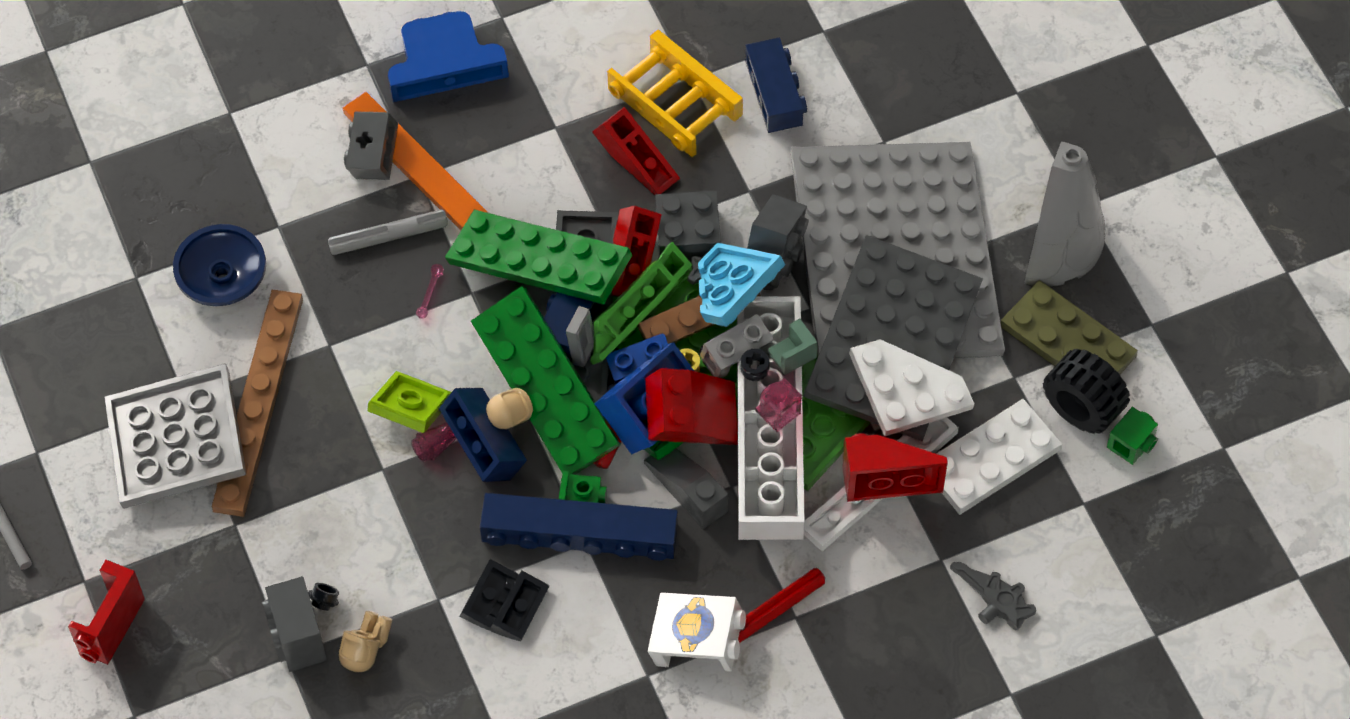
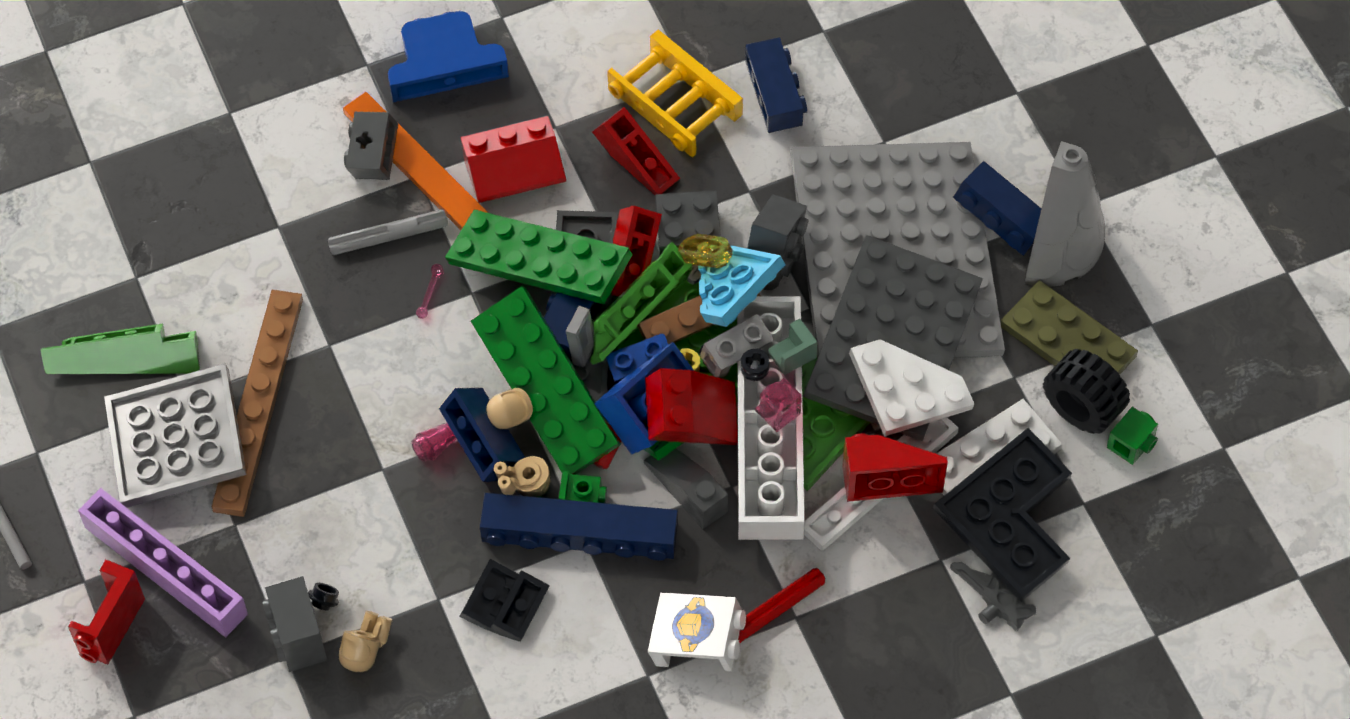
dark blue dish [173,224,266,306] -> none
lime tile [367,371,452,433] -> none
none -> bright green wedge [40,323,200,374]
none -> lavender brick [78,488,248,638]
none -> red slope [460,116,566,203]
none -> tan piece [494,456,551,497]
none -> clear yellow plate [678,234,733,268]
none -> black plate [933,428,1072,602]
none -> dark blue brick [953,161,1041,256]

